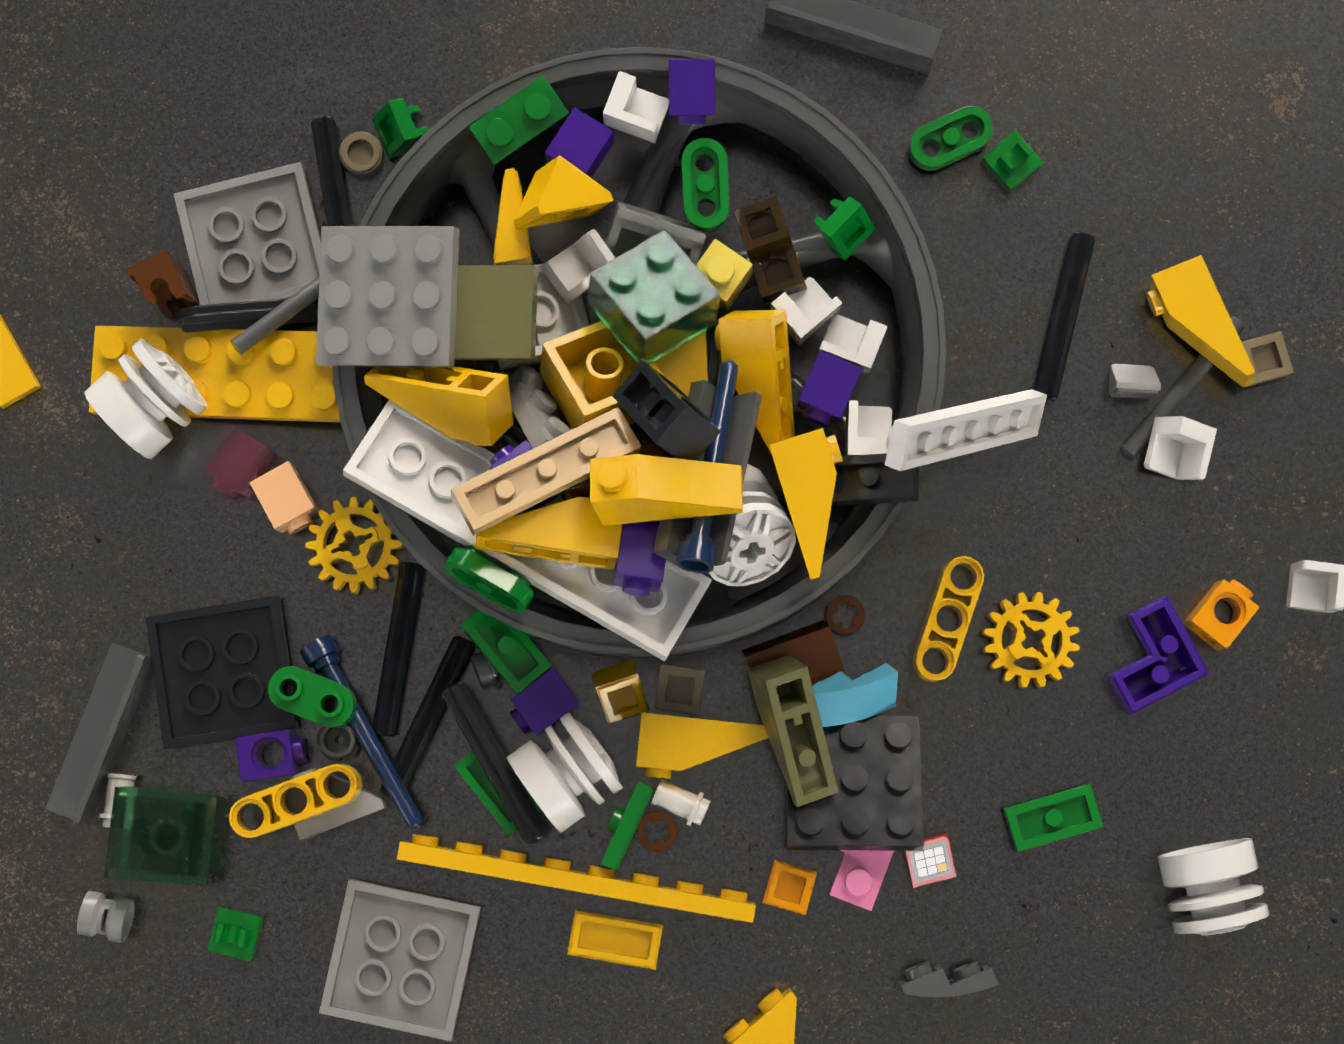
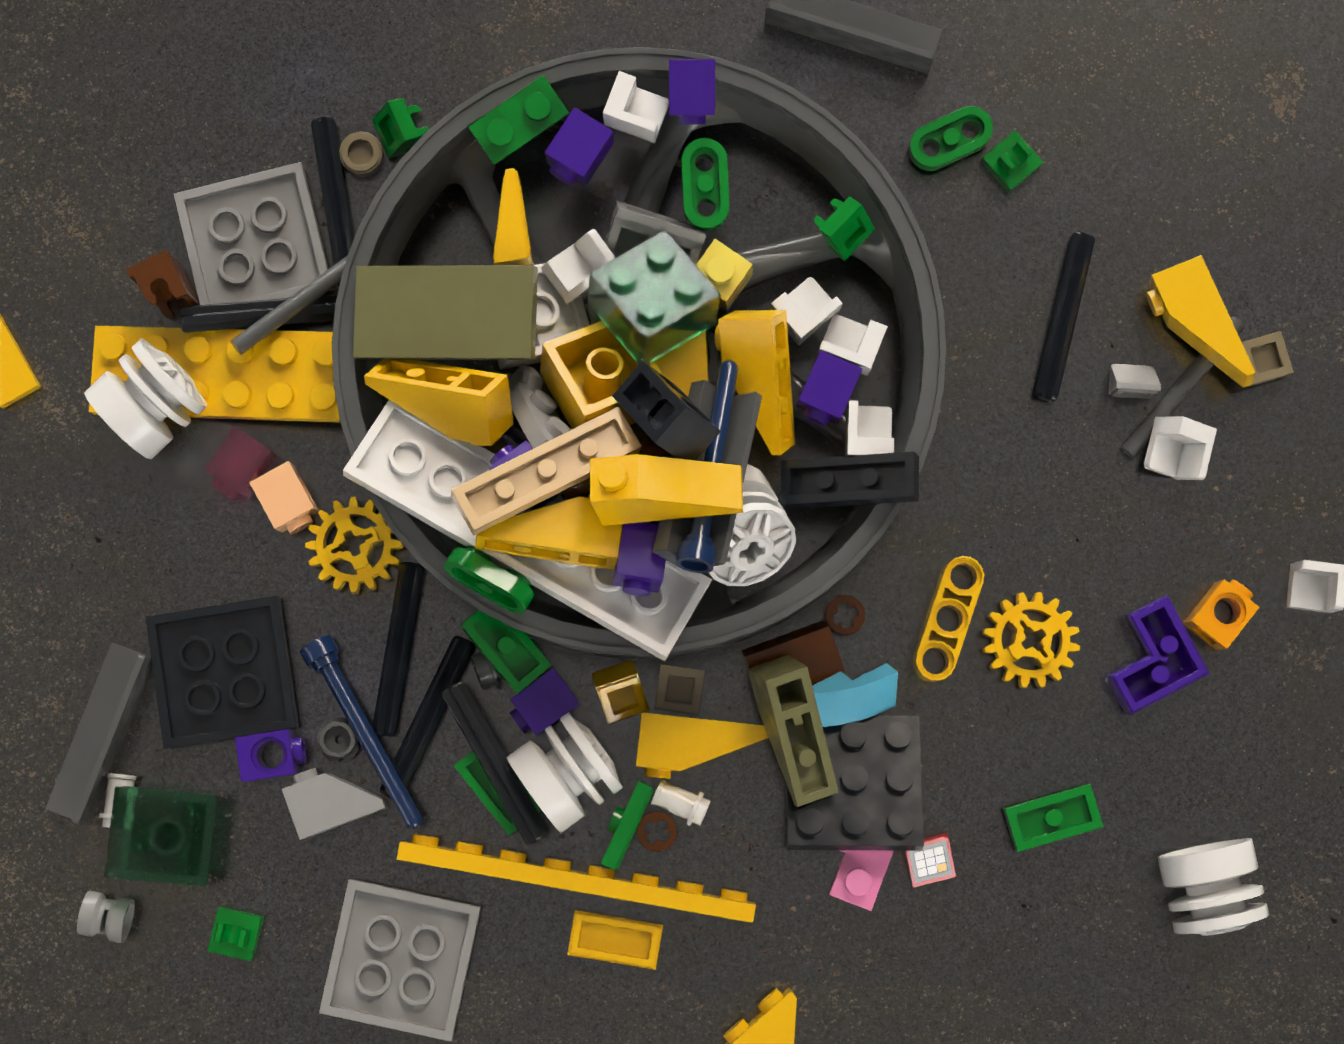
yellow beam [229,764,363,838] -> none
green plate [268,666,357,728] -> none
light grey plate [316,226,460,368] -> none
yellow slope [513,155,613,230] -> none
dark brown slope [733,196,808,303] -> none
light orange tile [762,859,817,915] -> none
yellow slope [769,428,843,580] -> none
white plate [885,389,1047,471] -> none
dark grey slope [897,961,999,998] -> none

